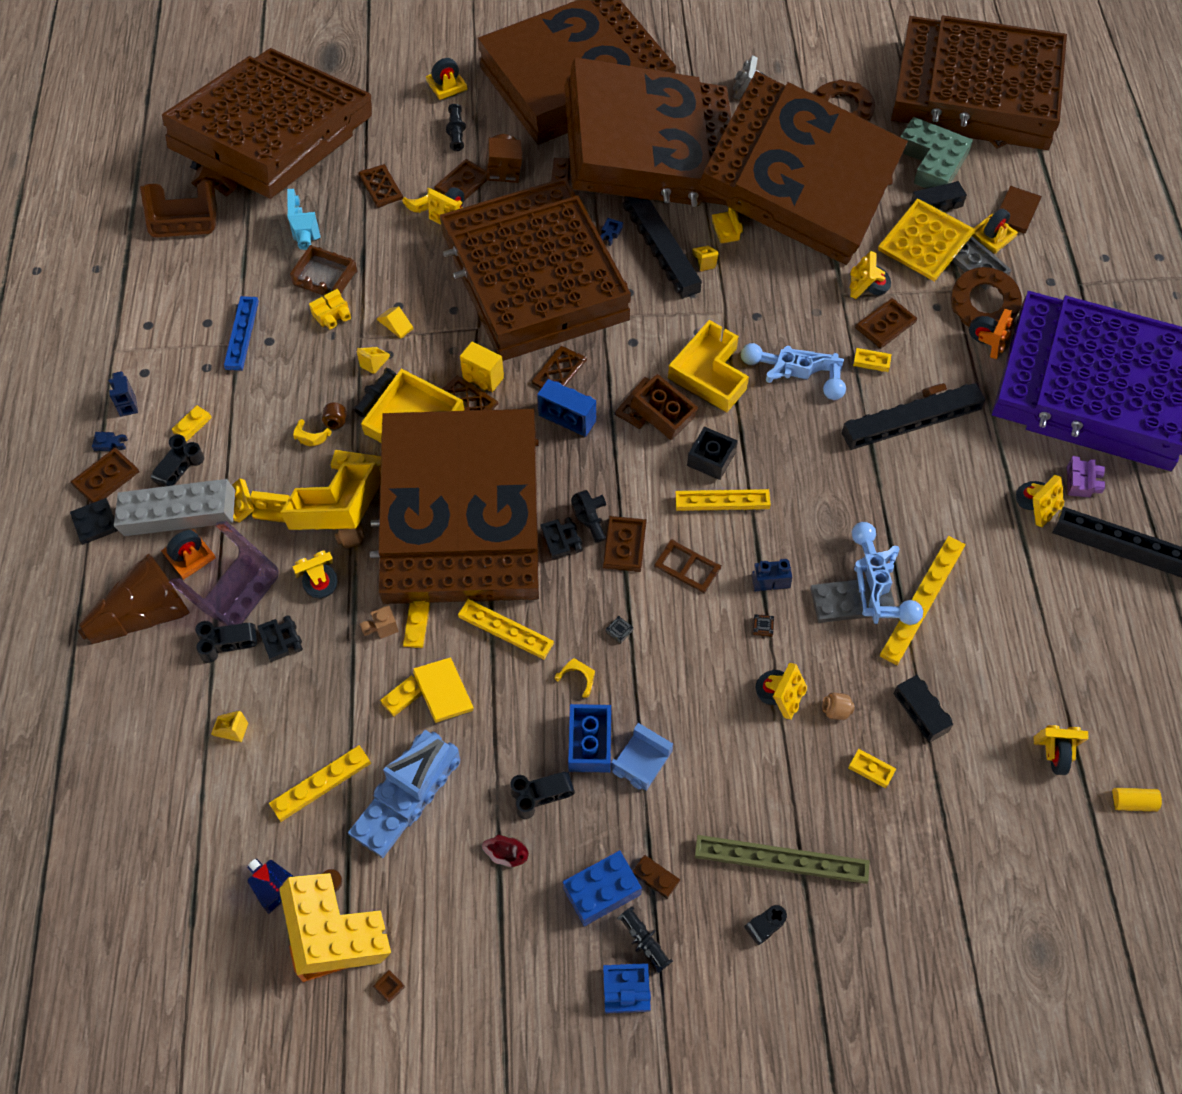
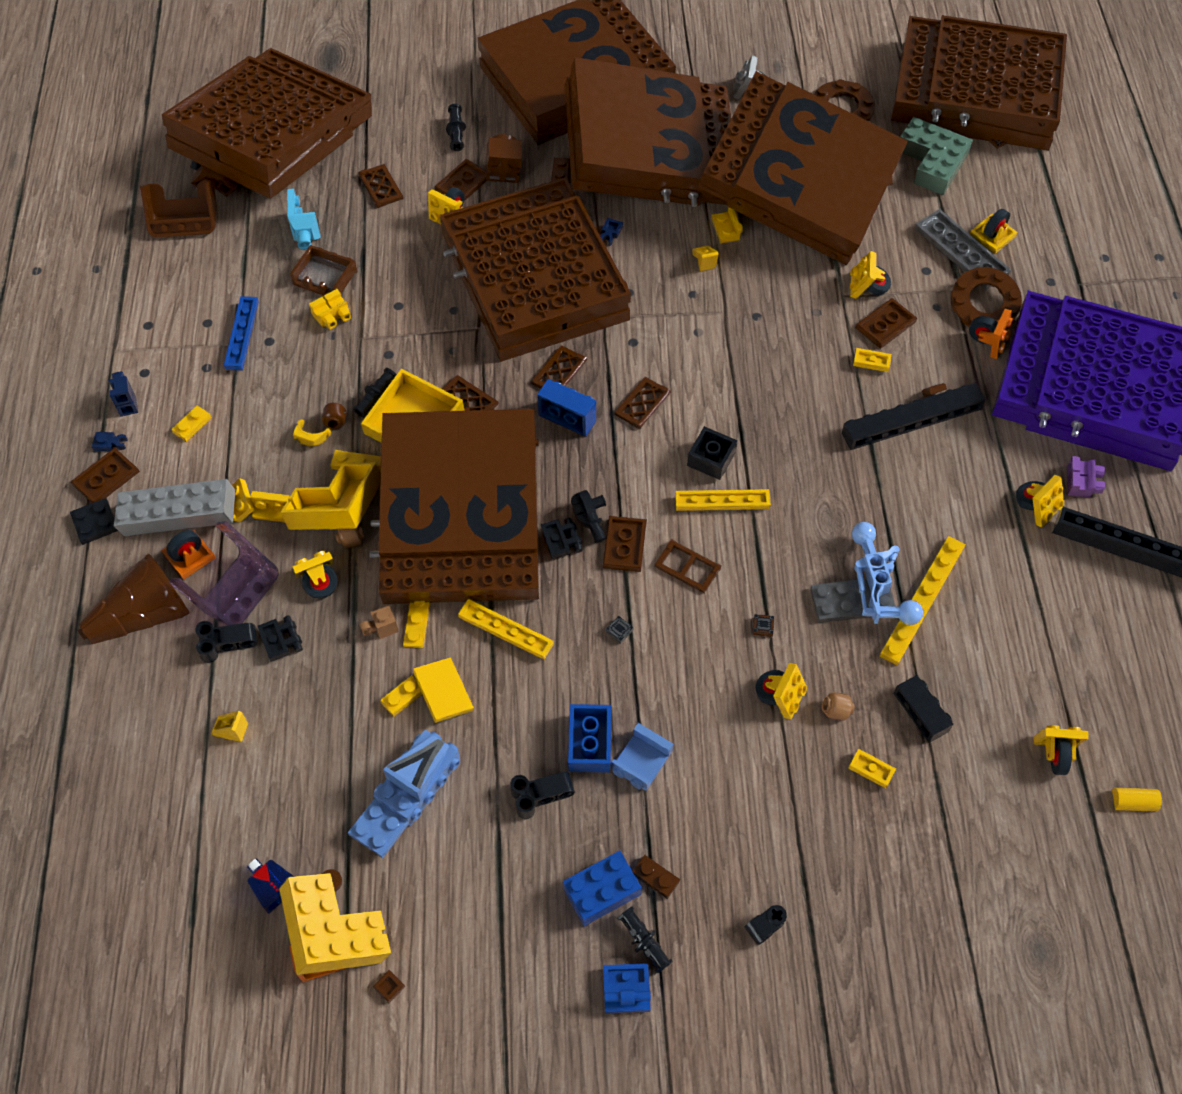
black piece [151,434,205,487] -> none
yellow plate [269,745,371,822] -> none
yellow slope [356,347,390,374] -> none
yellow slope [377,306,413,339] -> none
yellow helmet [402,188,431,213] -> none
plate [426,58,467,100] -> none
yellow brick [460,342,504,392] -> none
dark red arm [482,835,529,867] -> none
yellow helmet [554,658,595,699] -> none
black brick [623,196,702,299] -> none
reddish brown brick [630,374,698,440] -> none
yellow piece [668,320,749,413] -> none
olive plate [695,835,870,884] -> none
light blue piece [740,343,846,400] -> none
dark blue hips [751,559,793,591] -> none
yellow plate [878,198,975,282] -> none
black brick [910,181,967,212] -> none
reddish brown tile [1000,186,1042,234] -> none

